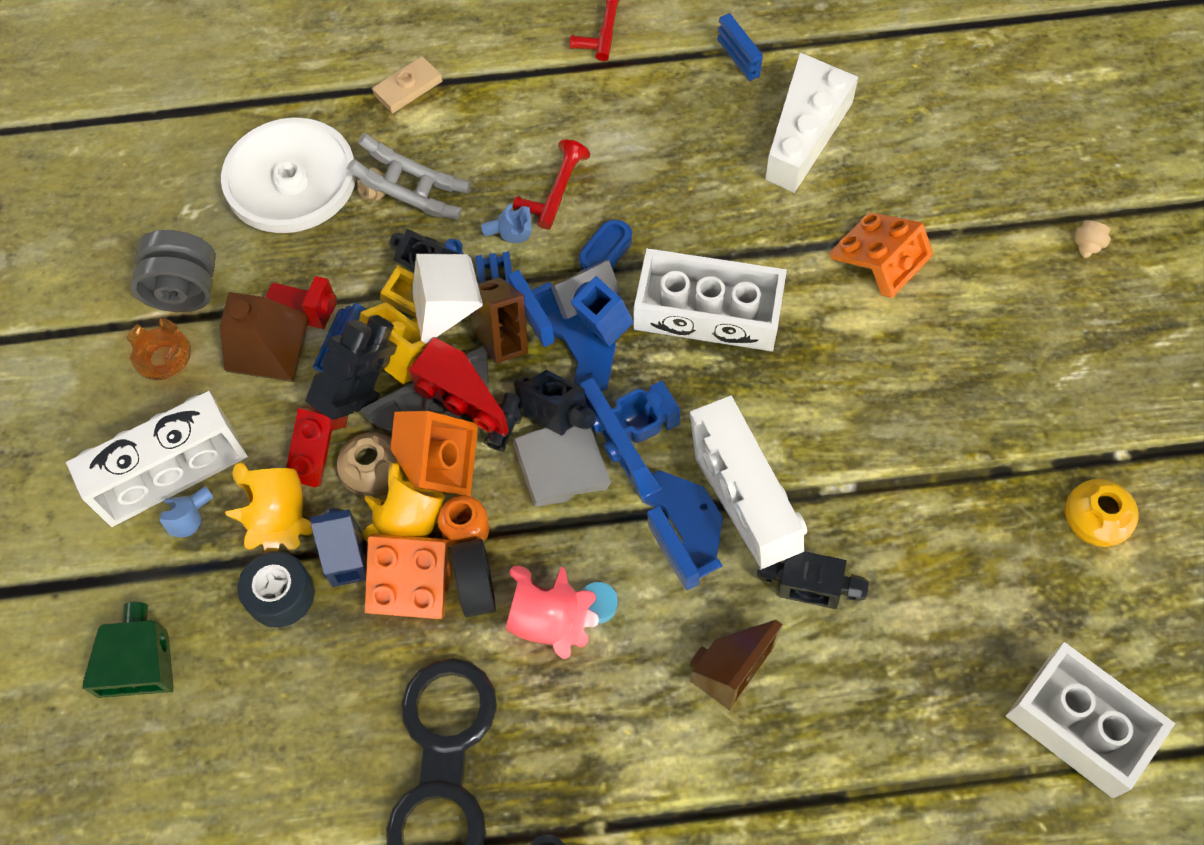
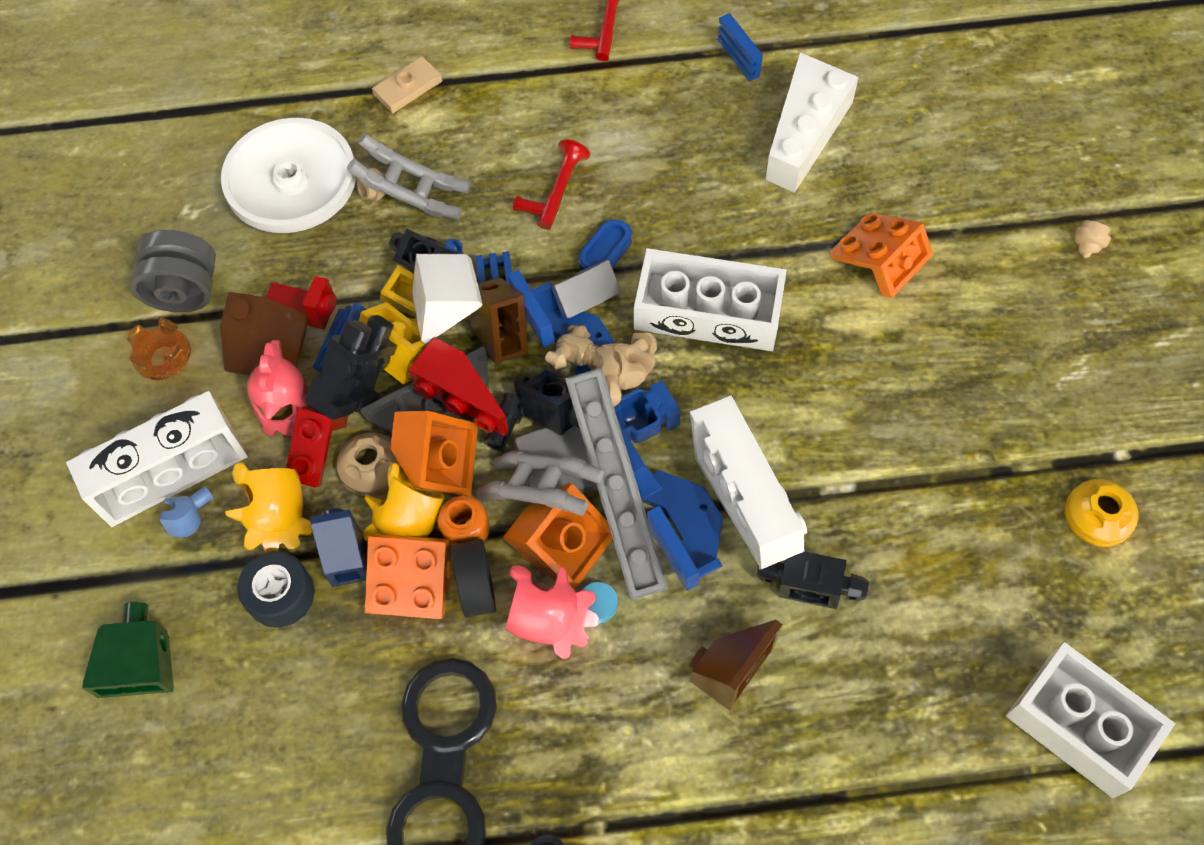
medium blue piece [481,204,531,243] -> none
blue brick [571,276,634,347] -> none
none -> coral piece [247,340,310,437]
none -> light grey piece [476,450,604,516]
none -> orange slope [503,483,613,590]
none -> tan piece [545,324,657,407]
none -> light grey tile [565,367,669,600]

